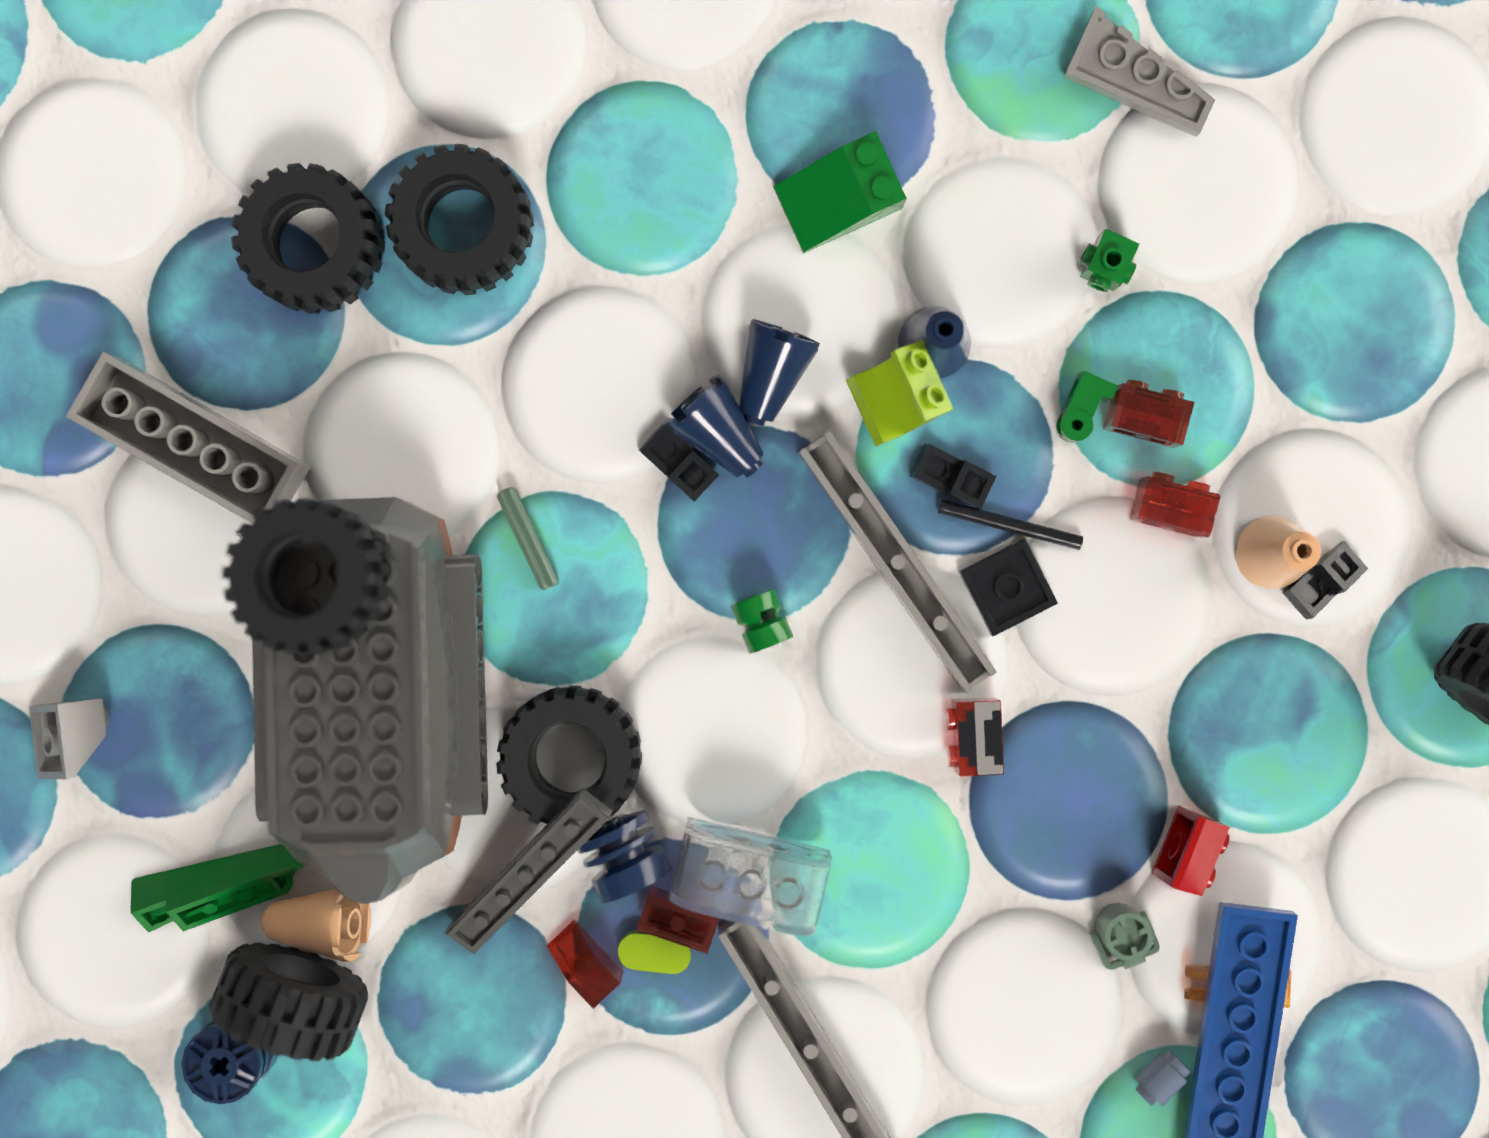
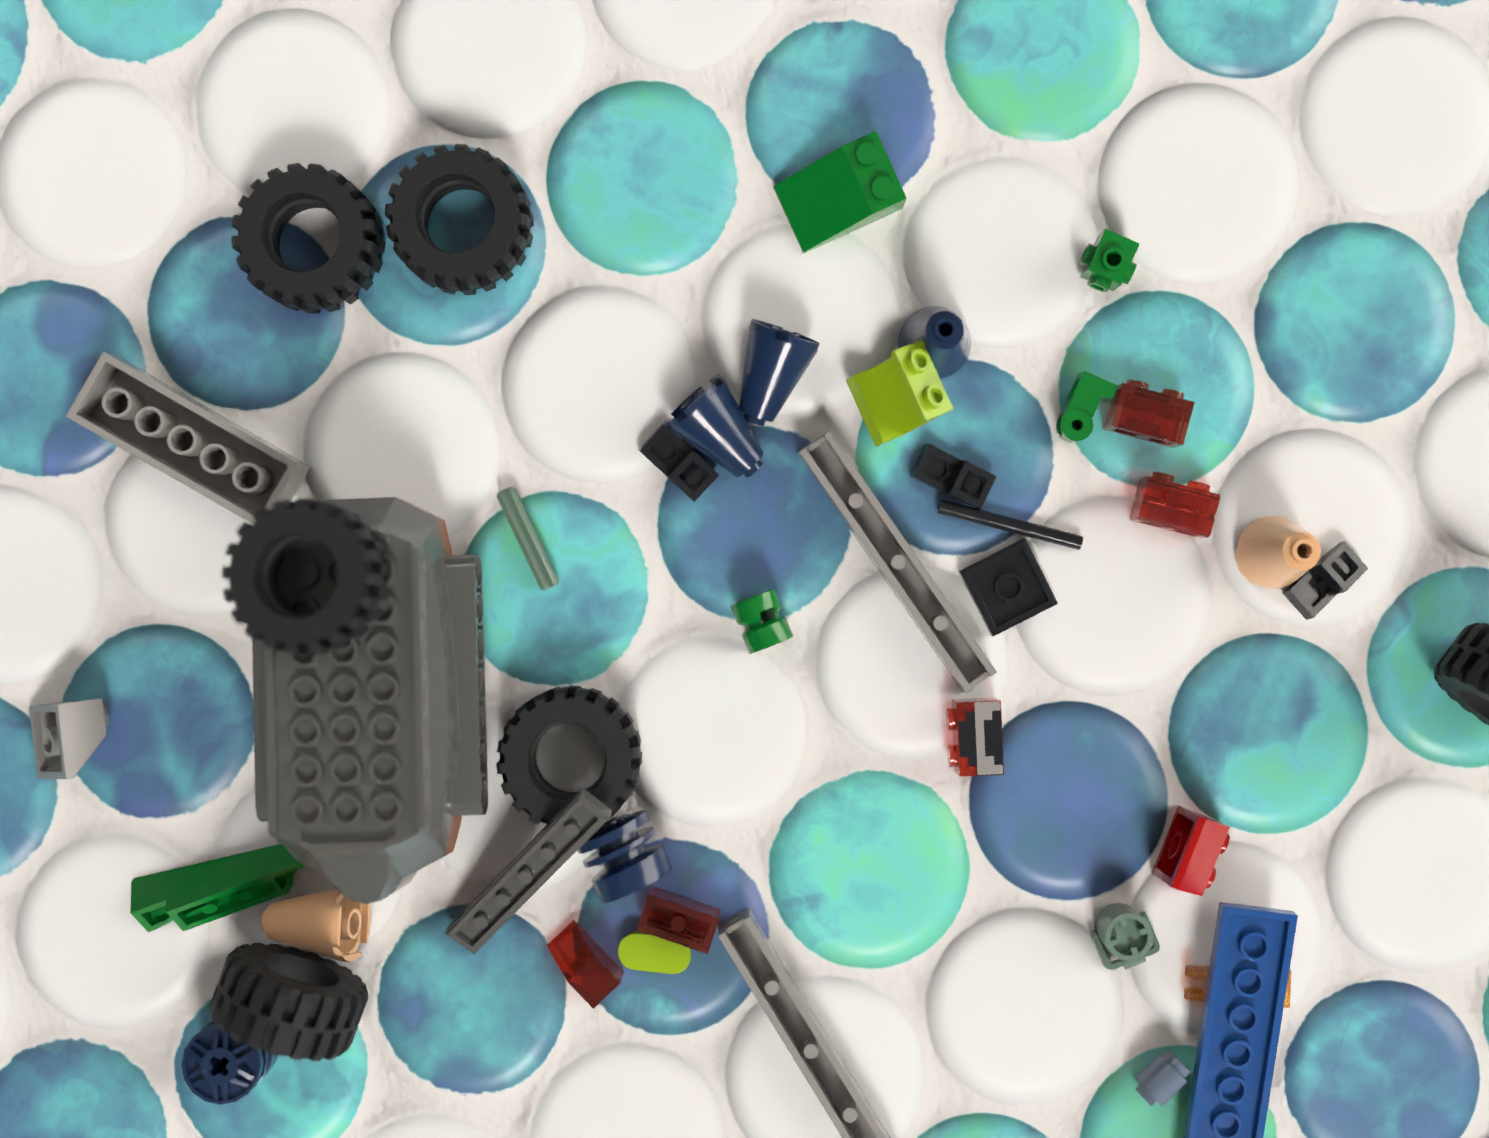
clear brick [669,817,832,936] -> none
light grey wing [1063,6,1216,137] -> none

